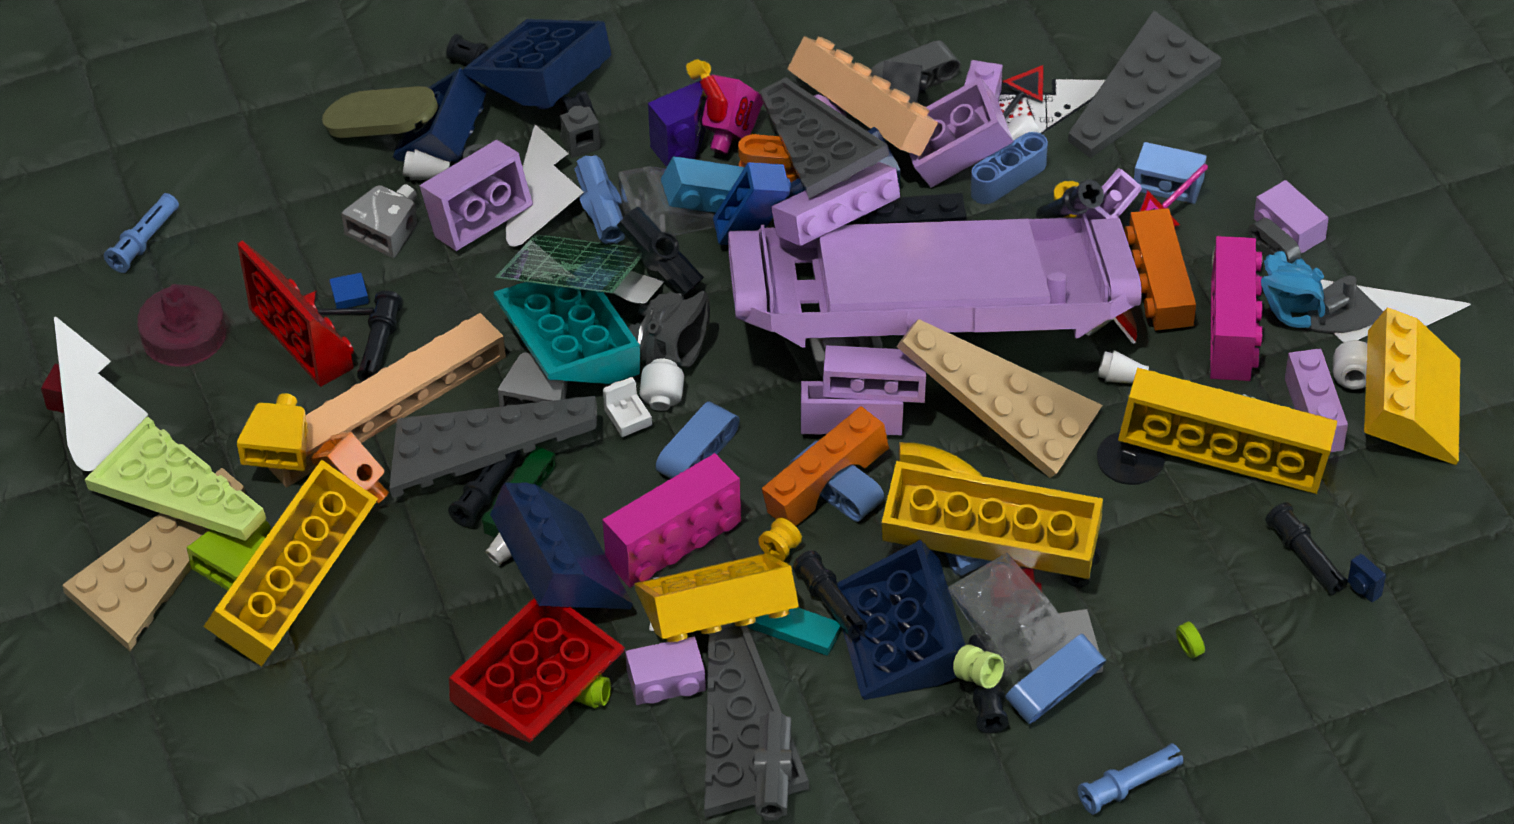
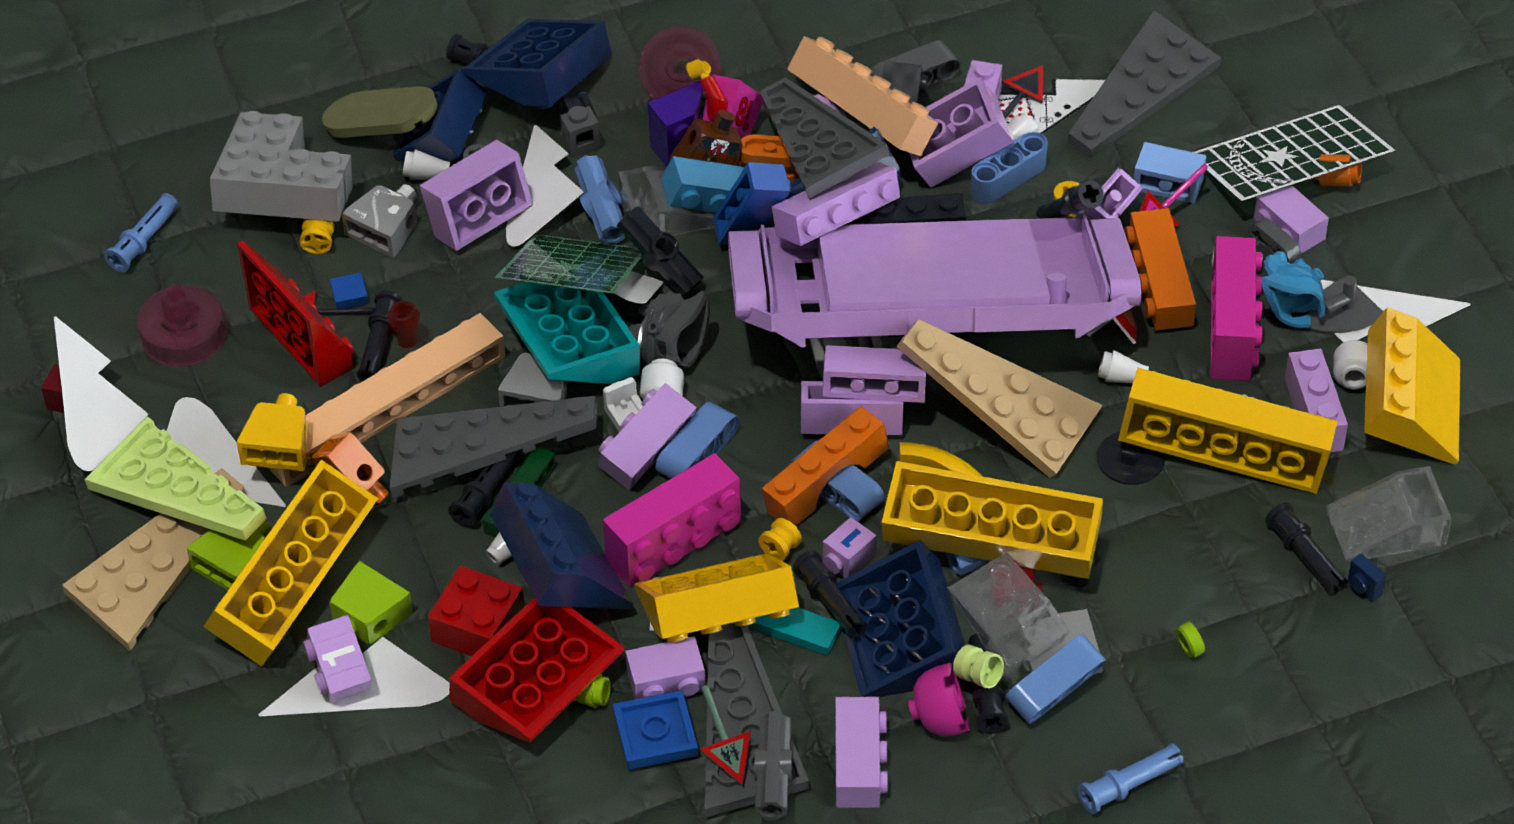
none -> white sticker [167,397,286,507]
none -> light grey piece [210,111,353,221]
none -> white sticker [258,637,449,716]
none -> yellow wheel [299,219,334,254]
none -> lavender brick [303,615,371,703]
none -> lime torso [330,561,413,644]
none -> clear red cone [387,301,420,349]
none -> red brick [428,565,525,656]
none -> lavender brick [598,383,697,490]
none -> blue plate [613,690,698,770]
none -> clear pink piece [639,25,722,99]
none -> reddish brown torso [669,110,742,166]
none -> piece [700,685,751,786]
none -> lavender brick [823,517,877,578]
none -> lavender brick [836,697,887,808]
none -> dark pink cylinder [908,663,970,737]
none -> sticker [1194,105,1396,201]
none -> orange brick [1313,154,1362,187]
none -> clear slope [1326,466,1452,562]

